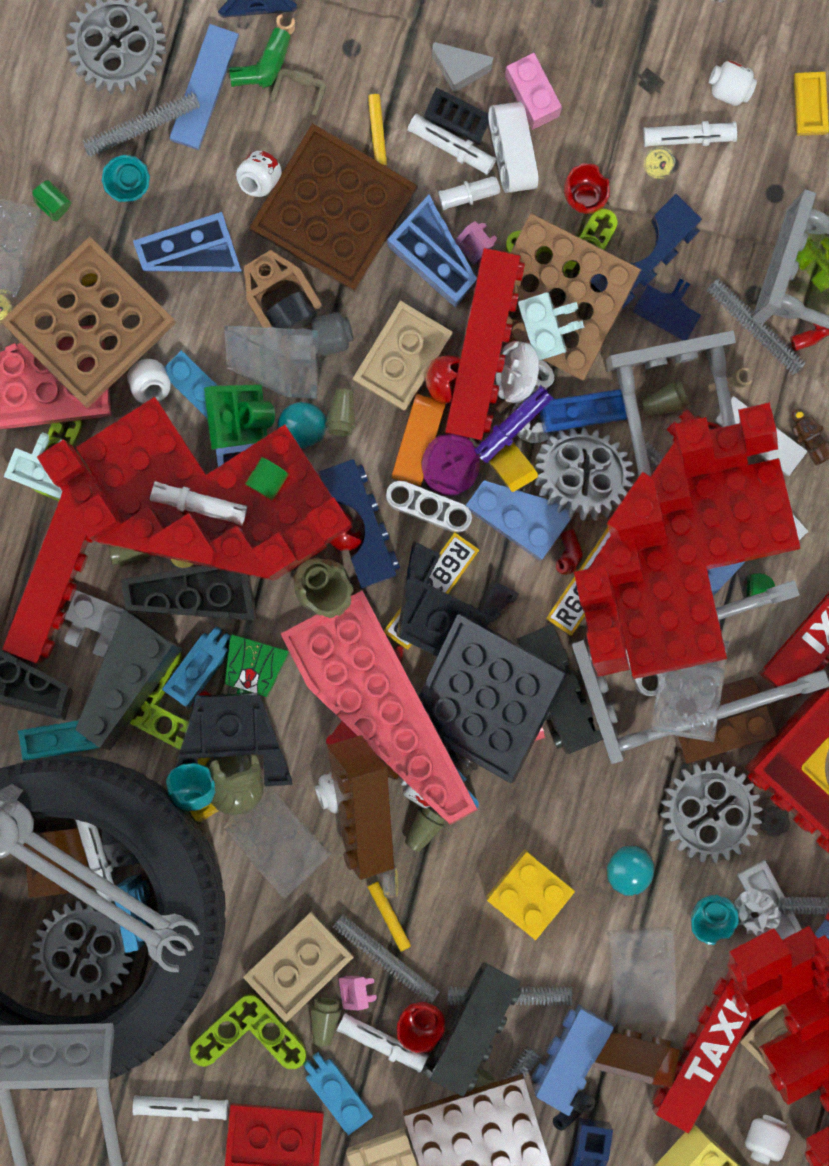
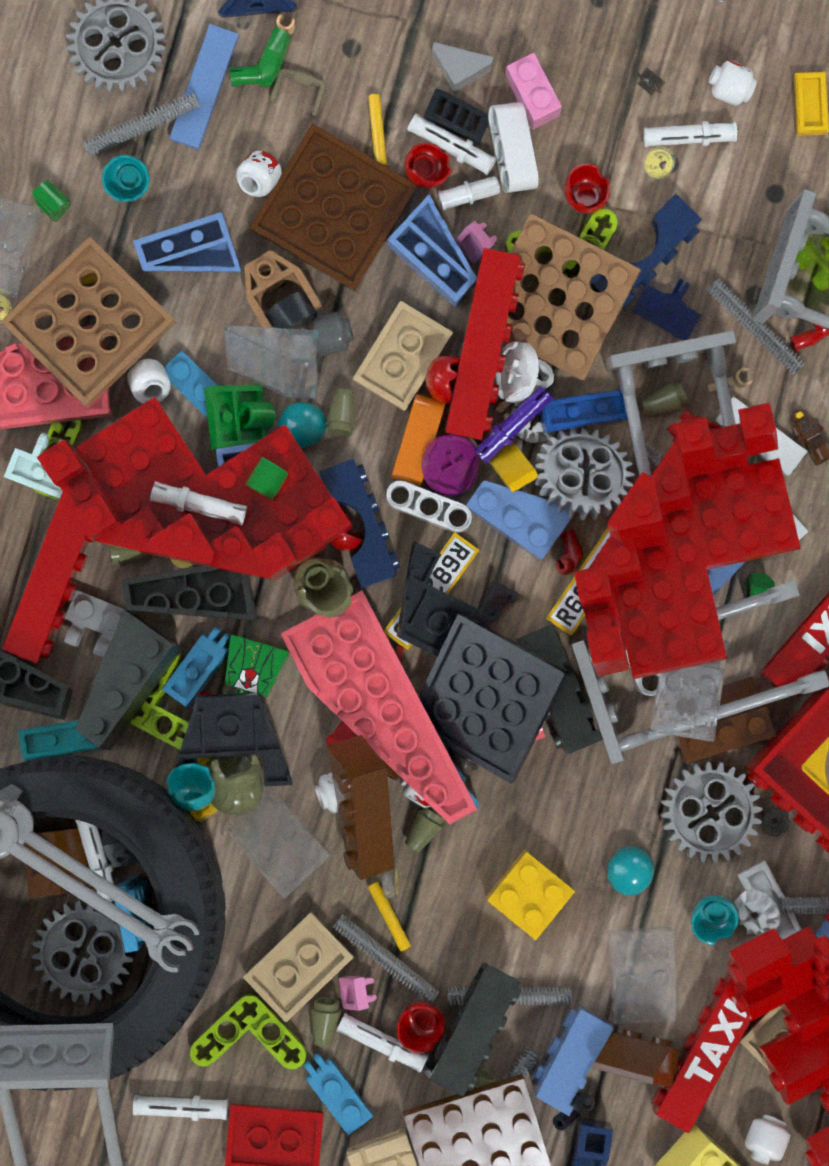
light aqua hinge [518,292,584,361] -> none
none -> red hair [404,142,453,190]

